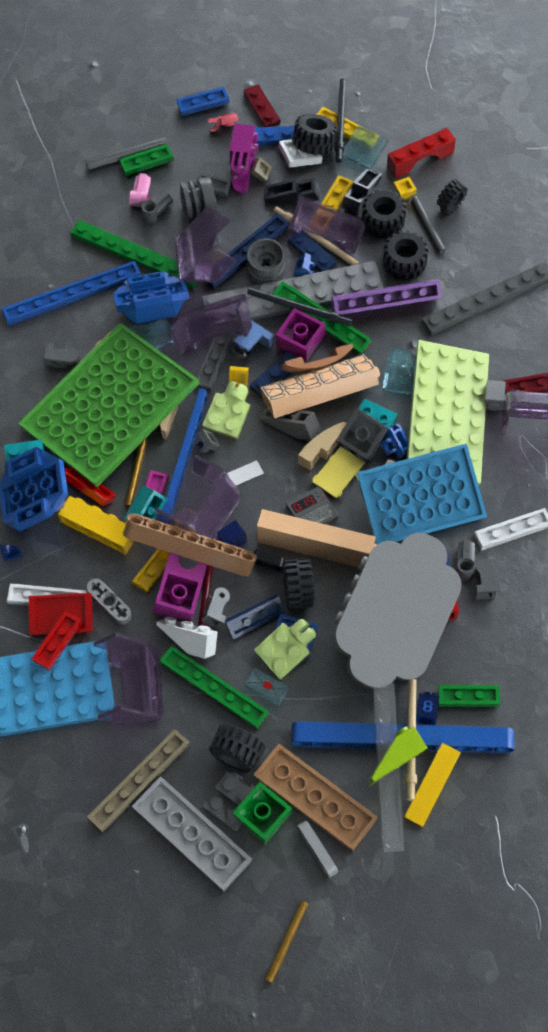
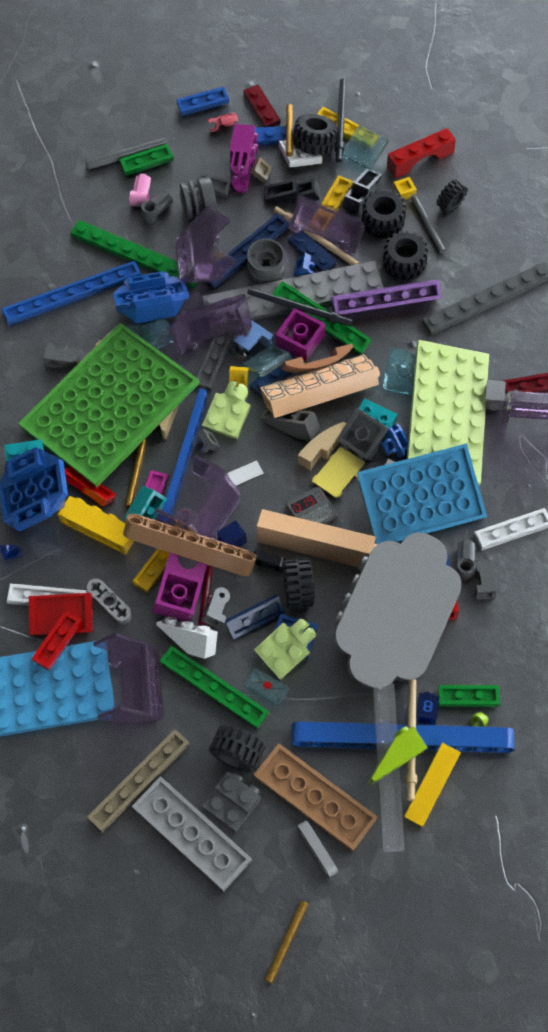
green slope [233,782,292,846] -> none
none -> clear light blue tile [243,345,292,377]
none -> pearl gold bar [286,104,293,157]
none -> lime hinge [470,712,488,727]

